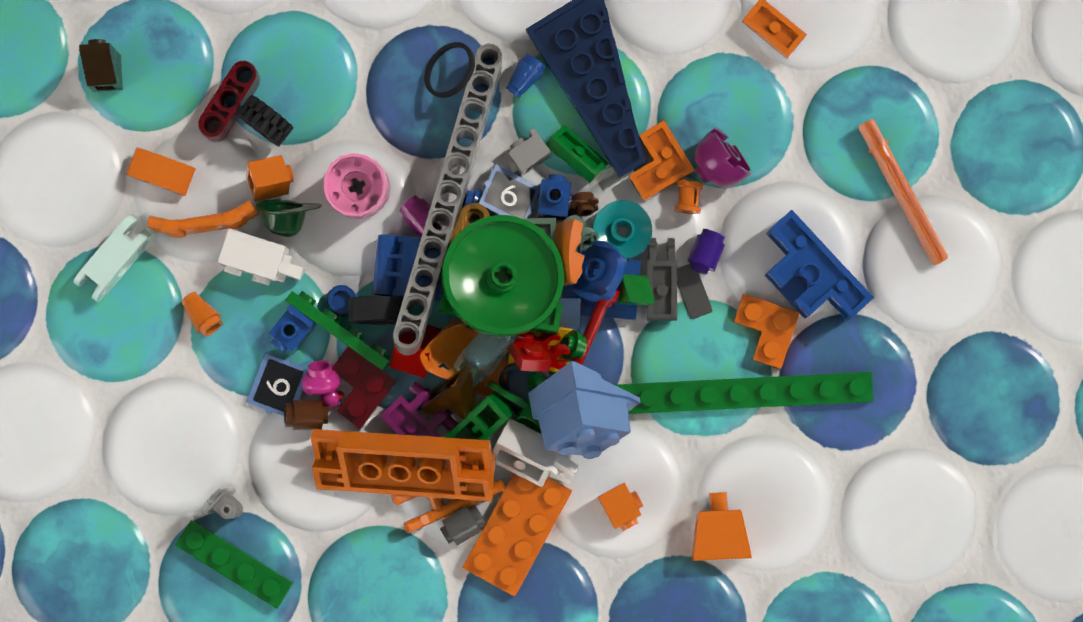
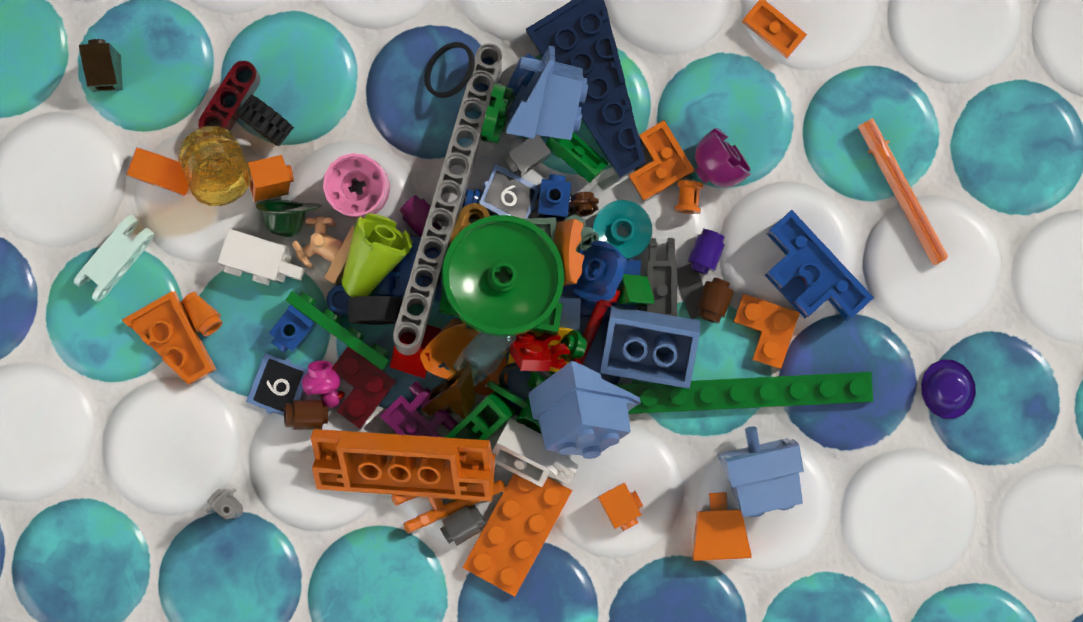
orange piece [147,200,259,238] -> none
green plate [175,520,294,609] -> none
none -> orange wing [122,291,217,384]
none -> clear yellow wheel [178,126,252,206]
none -> light nougat piece [292,216,355,286]
none -> lime cone [341,213,412,297]
none -> green plate [481,83,513,144]
none -> medium blue piece [506,46,588,140]
none -> medium blue brick [600,306,700,389]
none -> reddish brown brick [696,278,734,324]
none -> medium blue piece [717,426,804,517]
none -> dark purple hat [921,359,976,419]

